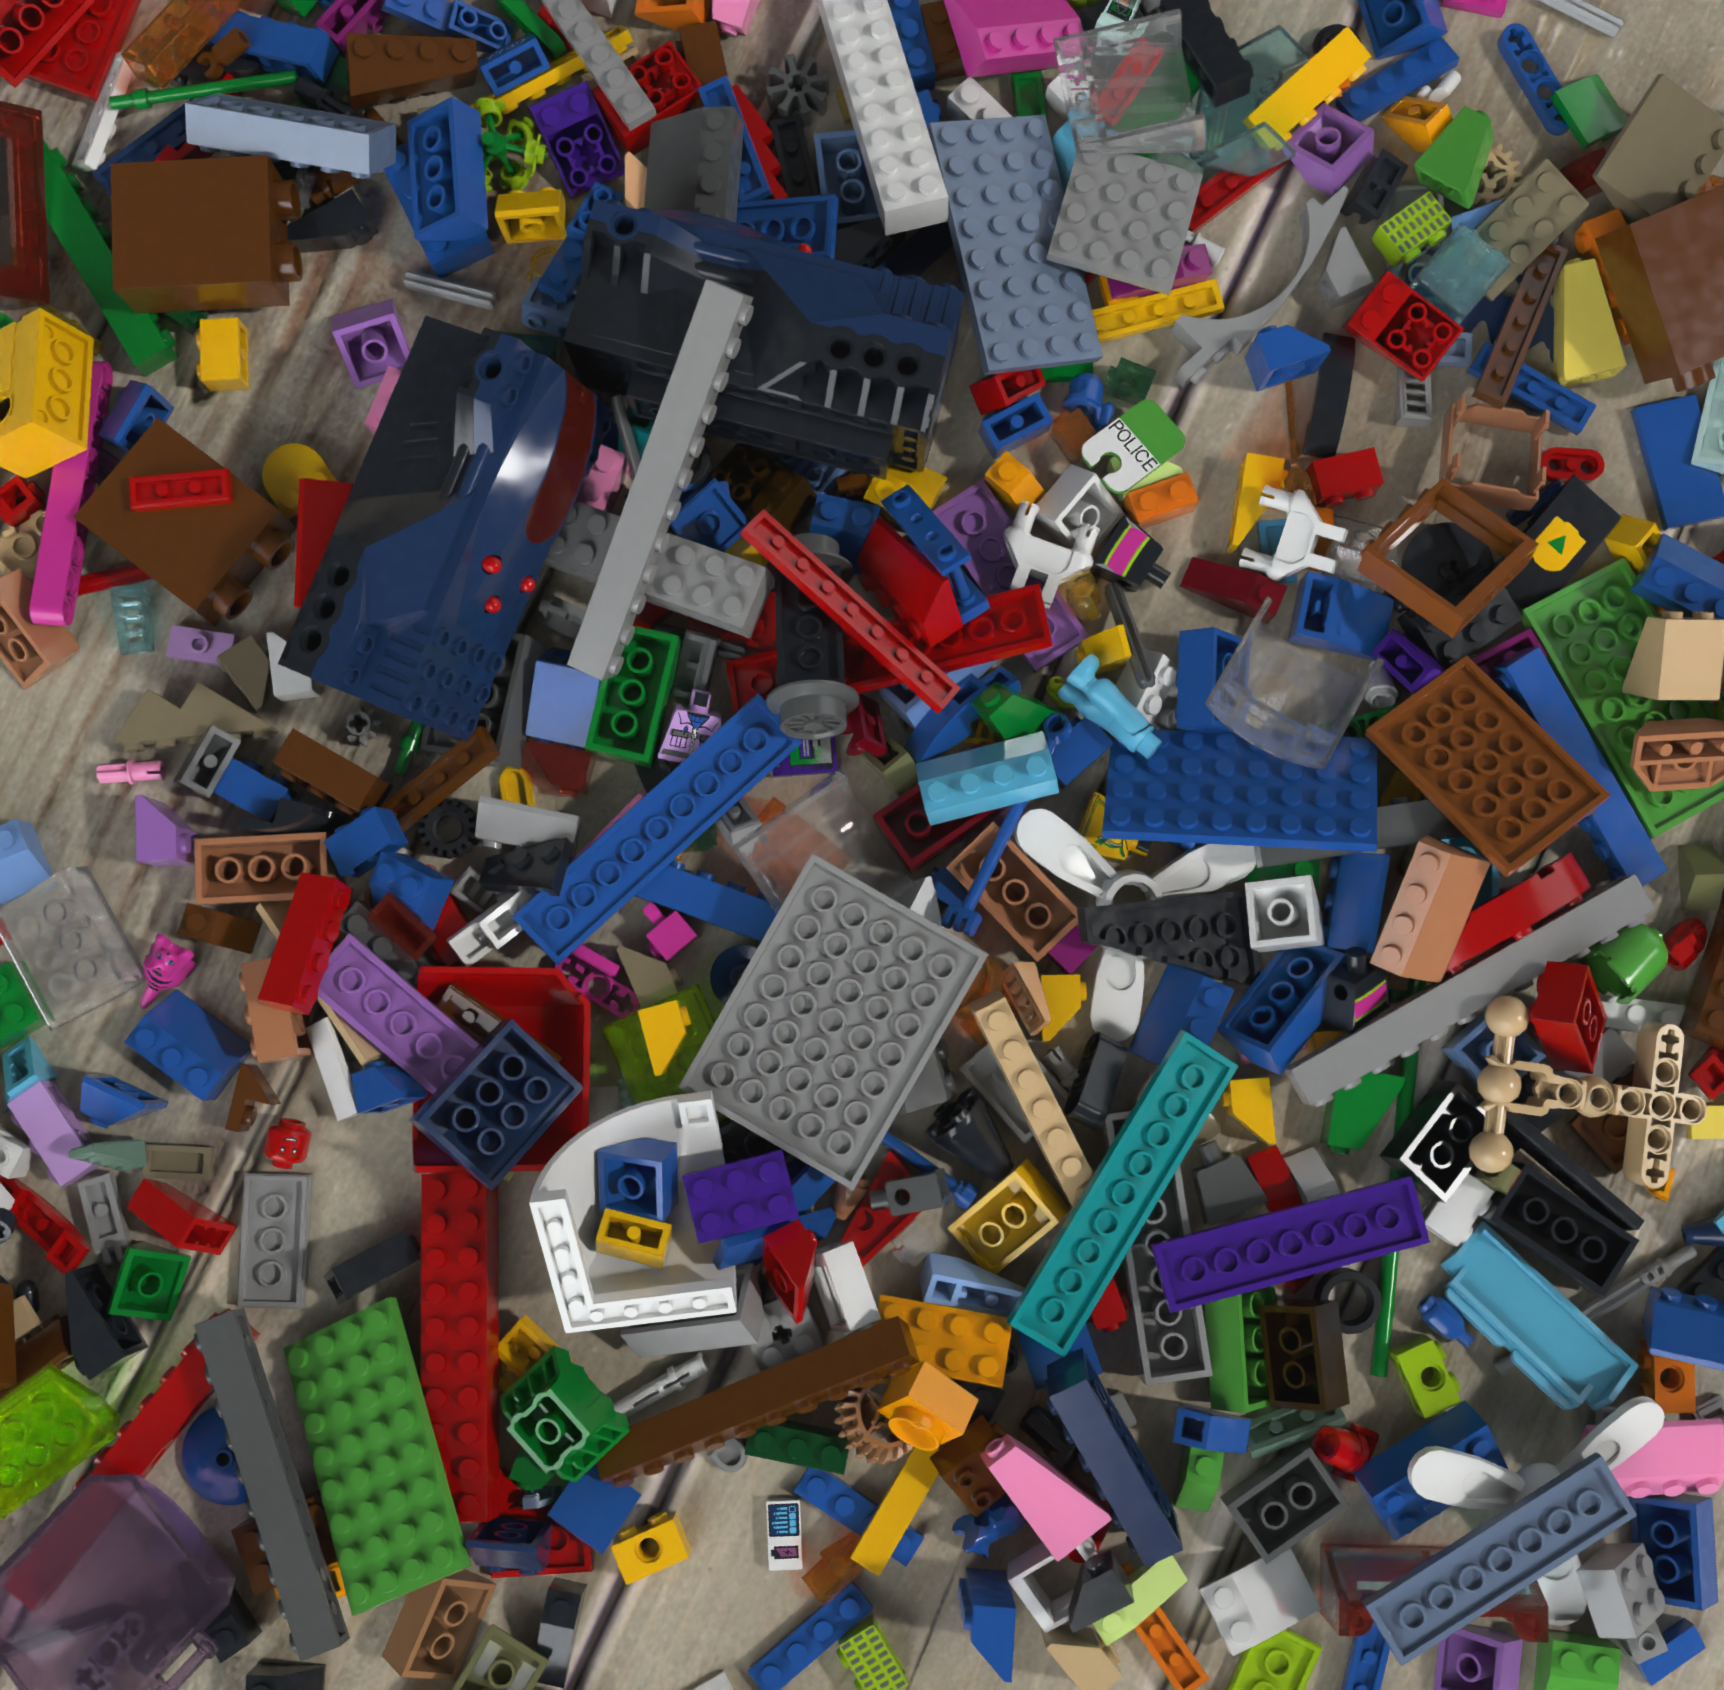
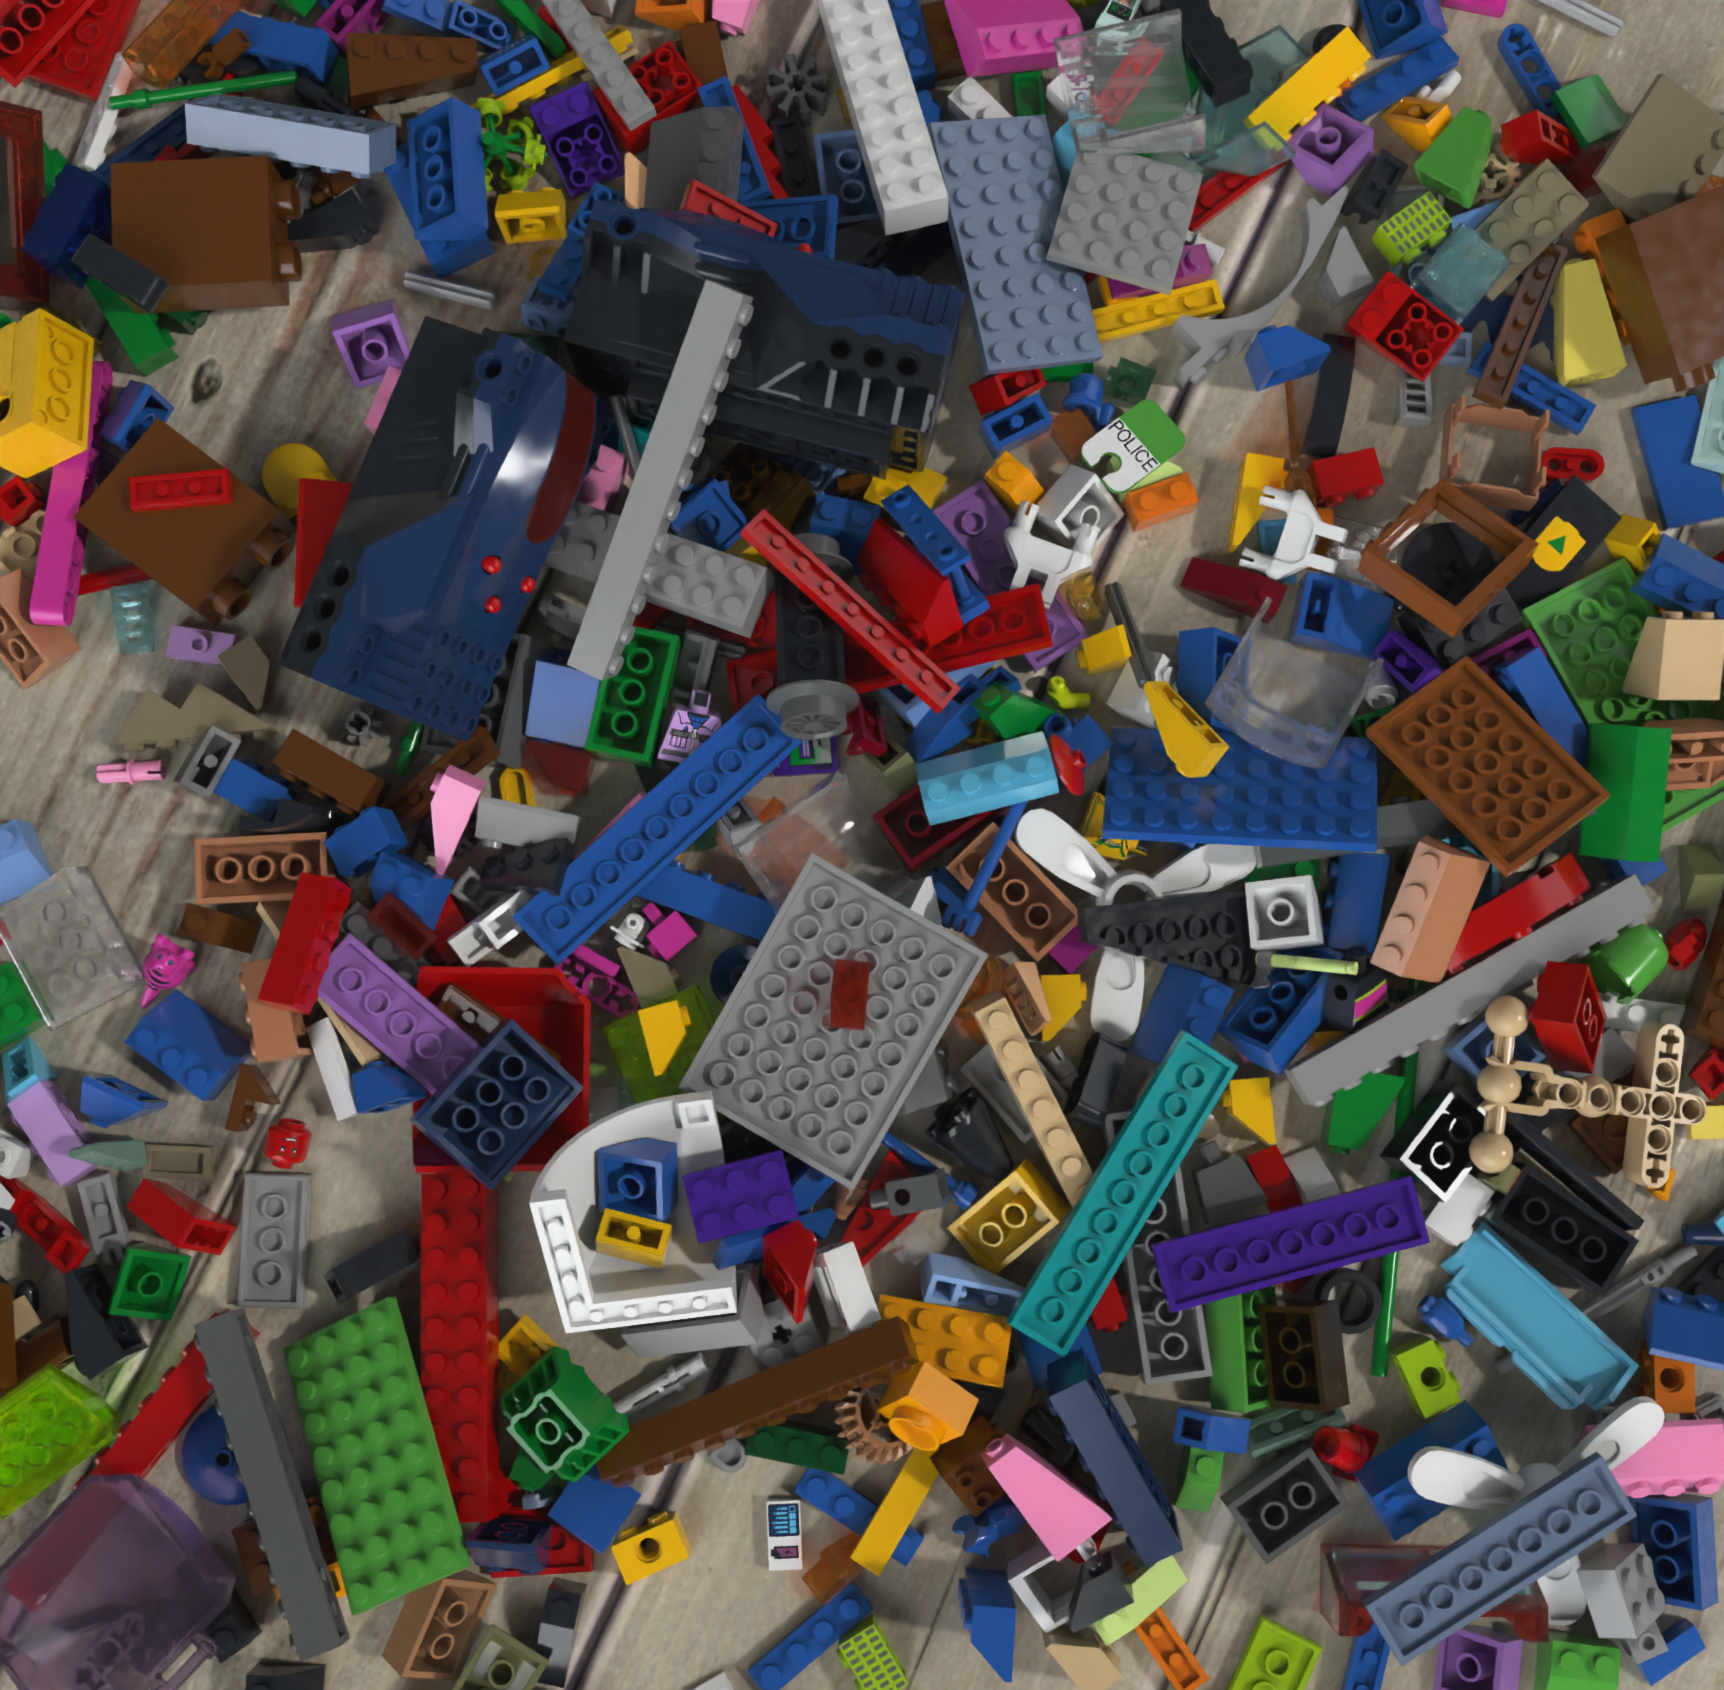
medium lavender slope [135,795,201,867] -> none
yellow brick [196,317,249,392] -> none
white slope [266,632,324,702] -> none
medium azure piece [1057,653,1162,759] -> none
black torso [1089,515,1171,592] -> none
white slope [1198,1548,1321,1656] -> none
none -> clear blue brick [22,163,112,289]
none -> black beam [70,233,170,313]
none -> bright pink slope [430,765,486,876]
none -> white hinge [610,913,649,950]
none -> red tile [679,179,778,237]
none -> clear red slope [830,959,871,1030]
none -> red dish [1048,734,1087,796]
none -> yellow slope [1144,681,1229,778]
none -> yellowish green piece [1251,950,1358,989]
none -> red slope [1500,109,1582,166]
none -> green slope [1578,723,1672,862]

